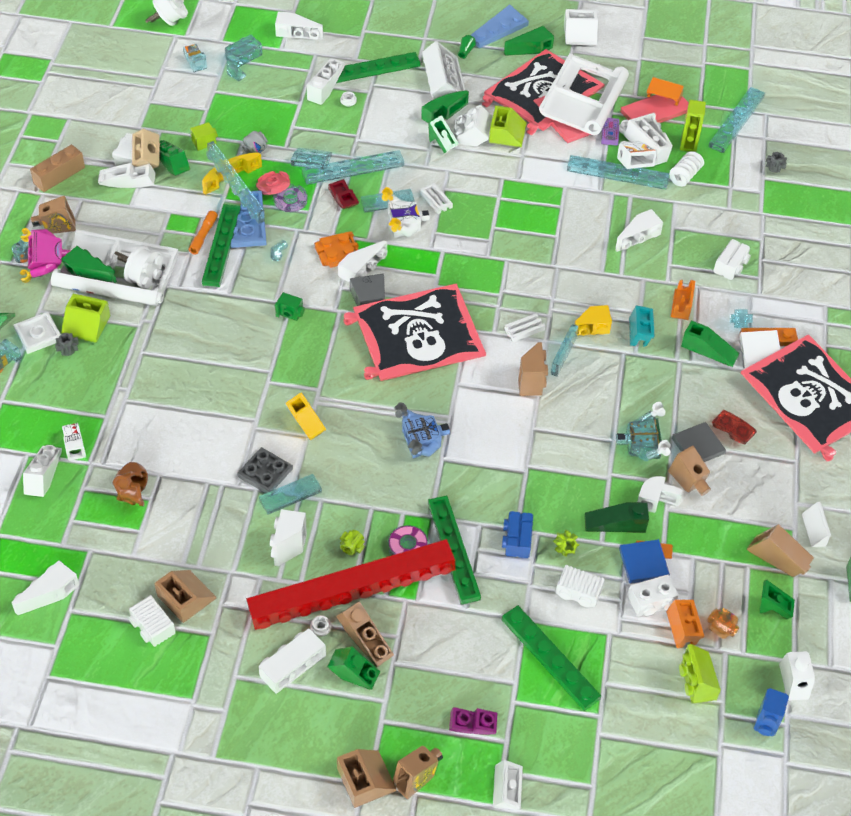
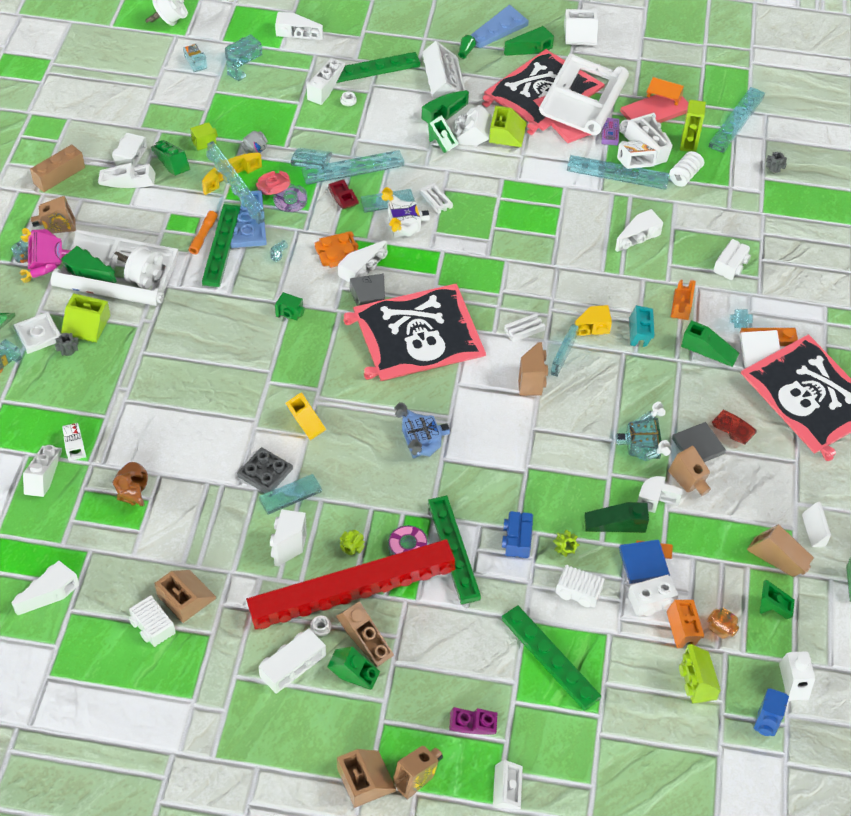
tan brick [132,129,160,169] -> none

